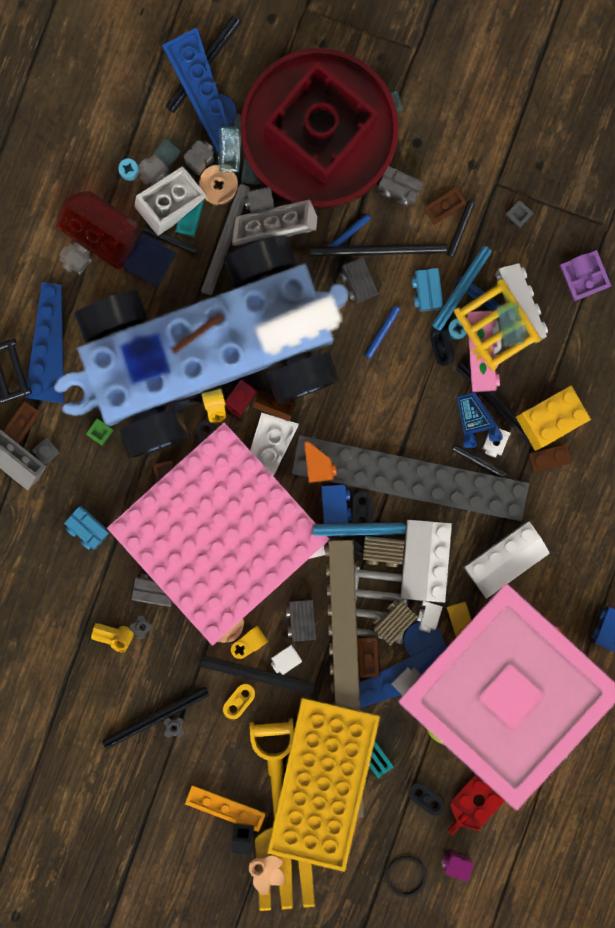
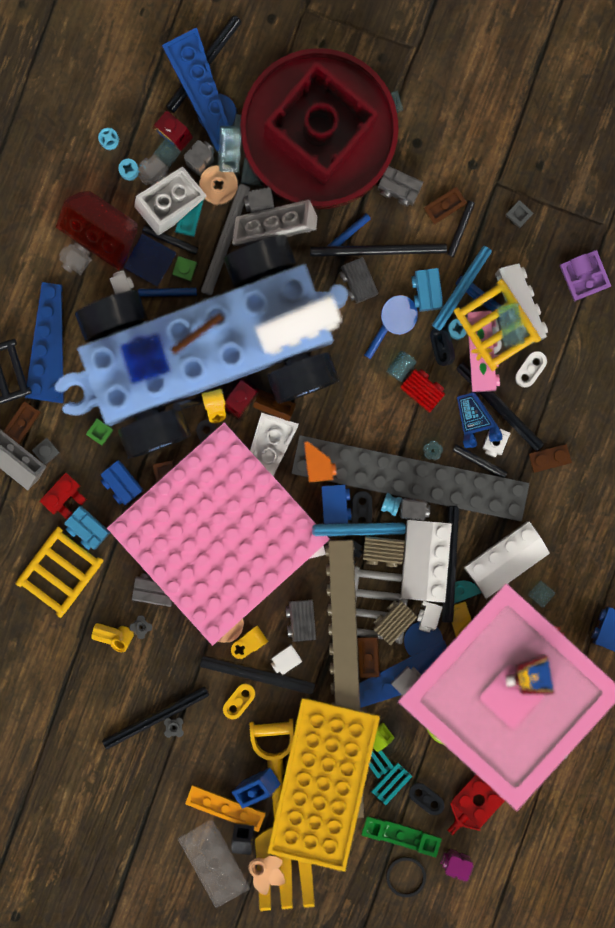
yellow brick [516,385,591,451] -> none
none -> yellow bar [15,526,104,618]
none -> red plate [39,473,87,519]
none -> medium azure wheel [98,128,119,150]
none -> blue brick [100,460,144,505]
none -> white brick [110,270,134,294]
none -> blue bar [138,288,197,297]
none -> dark red torso [153,110,193,152]
none -> bright green plate [172,256,197,281]
none -> clear plate [178,819,250,908]
none -> blue brick [232,768,281,809]
none -> green slope [361,816,442,857]
none -> teal tile [371,762,412,805]
none -> lime slope [373,723,394,752]
none -> medium azure wheel [380,493,402,516]
none -> piece [381,295,418,334]
none -> clear light blue piece [386,351,417,382]
none -> red brick [400,369,445,413]
none -> flat silver brick [400,499,430,520]
none -> clear light blue plate [423,441,443,460]
none -> black axle [442,506,459,623]
none -> teal plate [454,580,482,604]
none -> torso [505,654,555,694]
none -> white plate [515,352,547,387]
none -> clear light blue plate [528,580,556,608]

